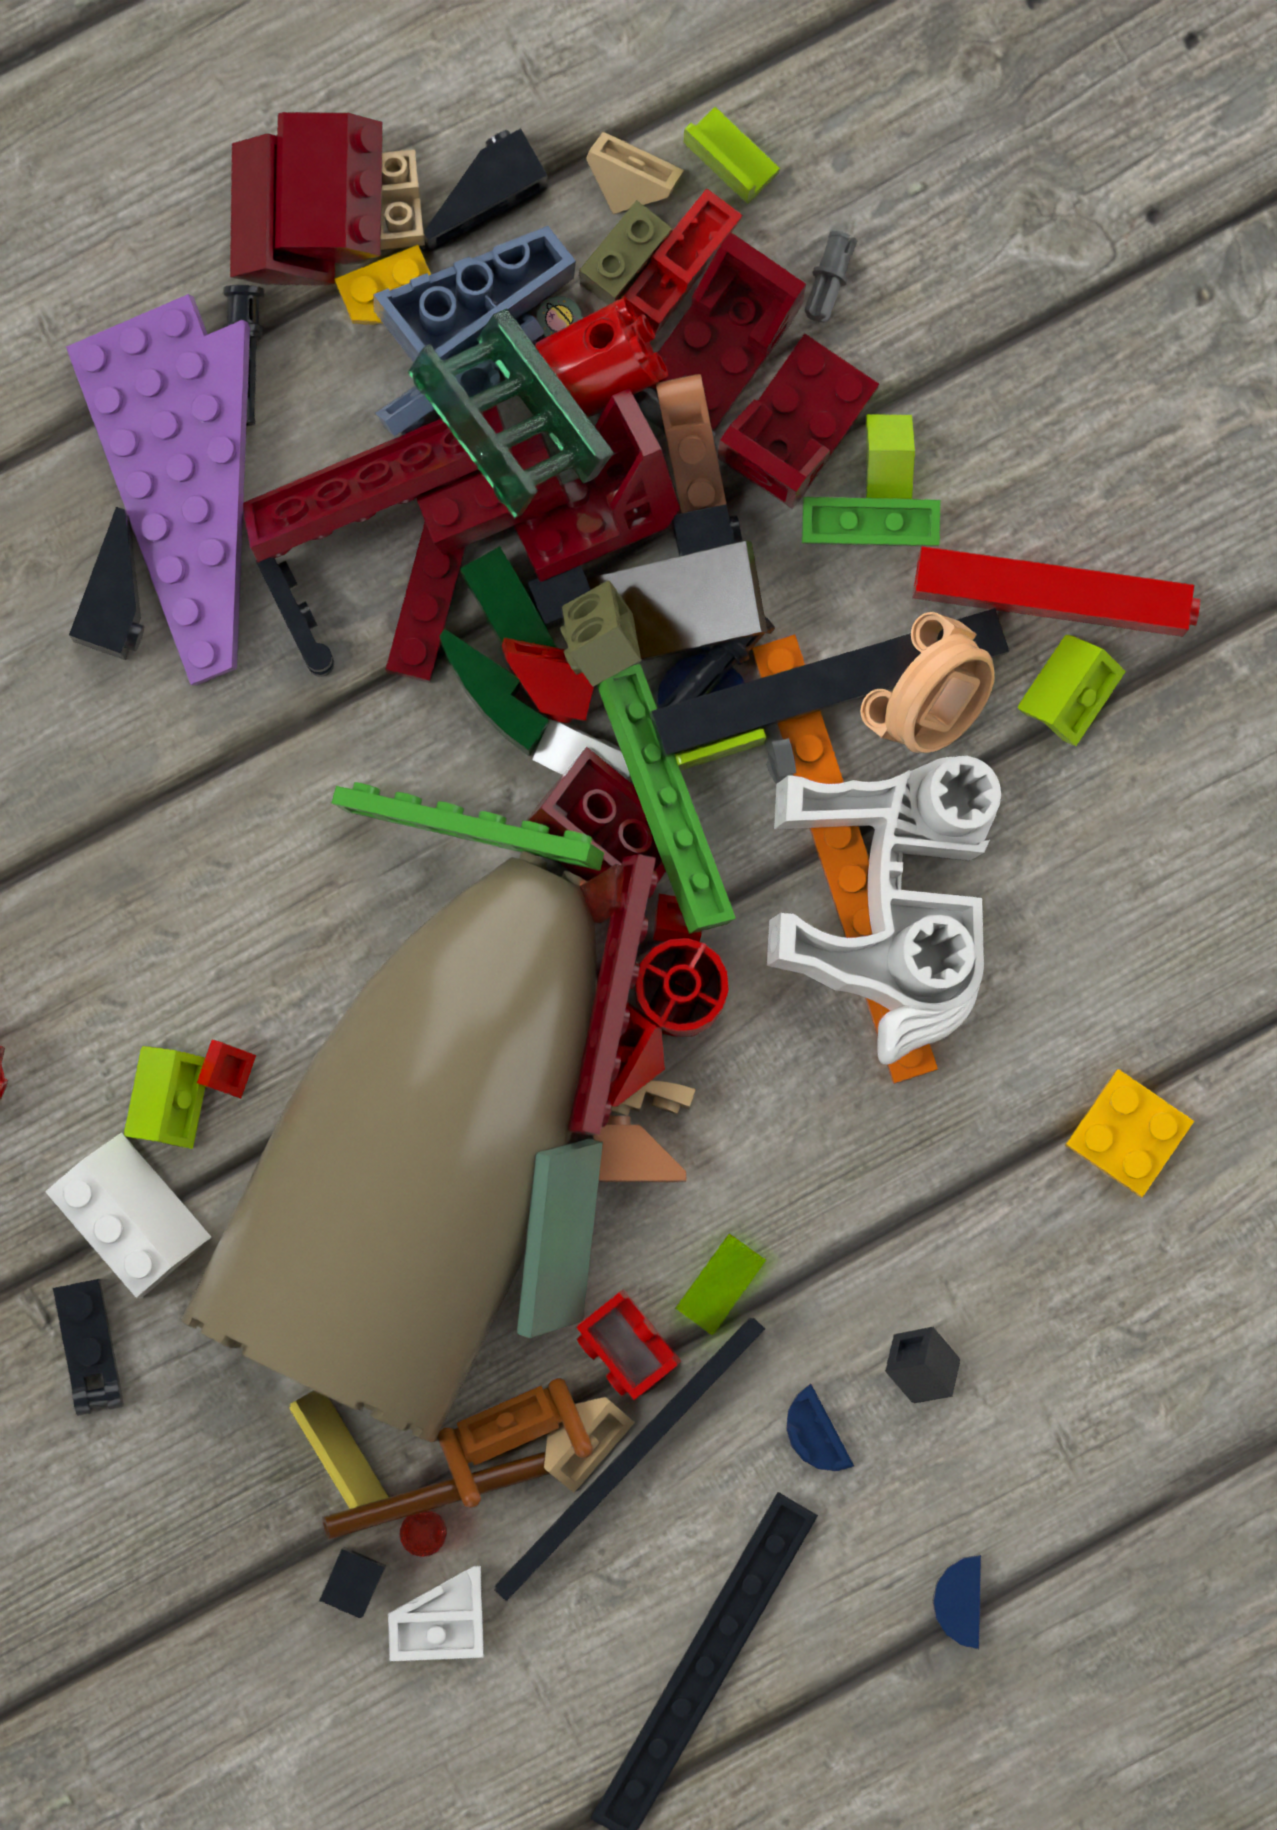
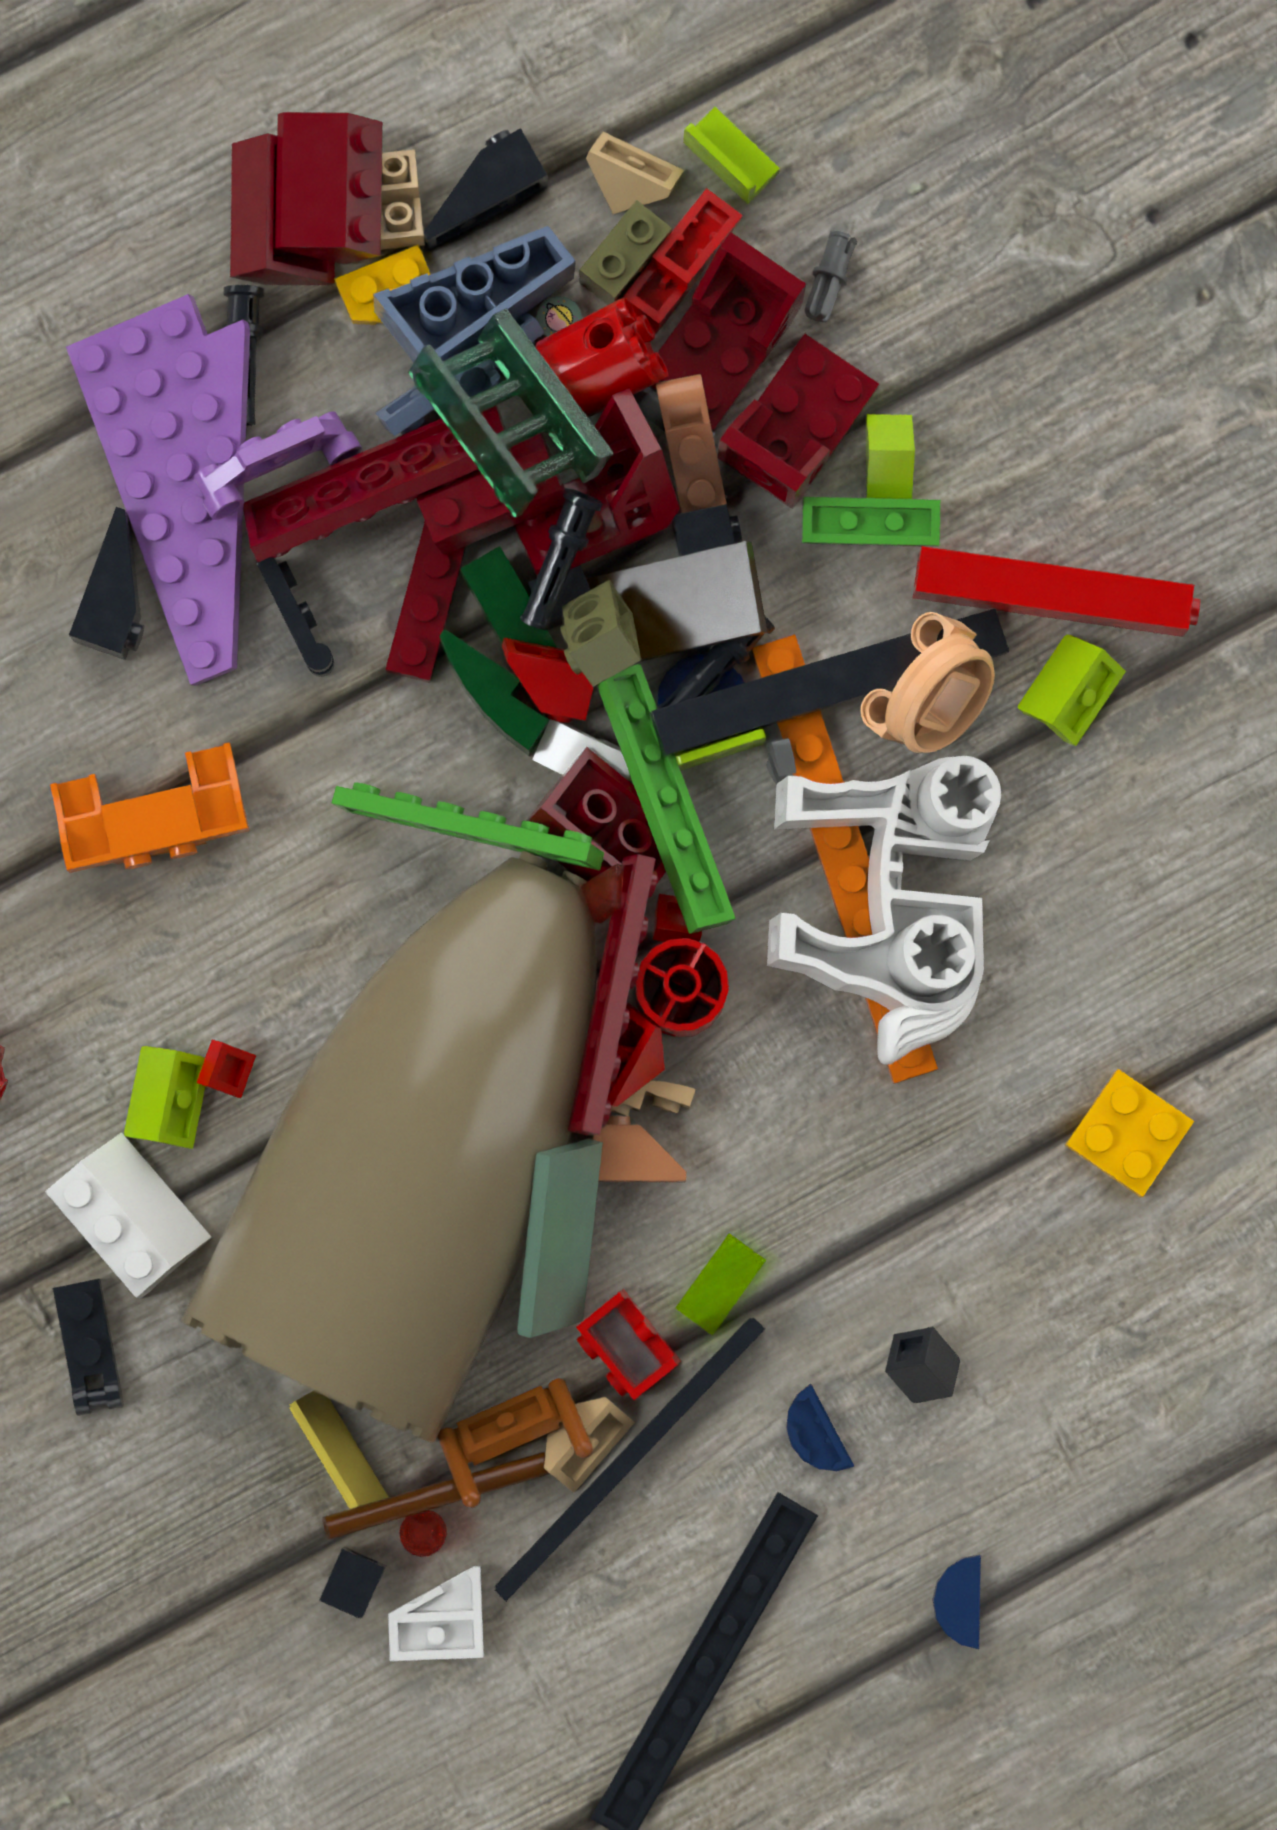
none -> orange bracket [50,742,250,873]
none -> medium lavender plate [194,411,362,520]
none -> black pin [520,488,603,630]

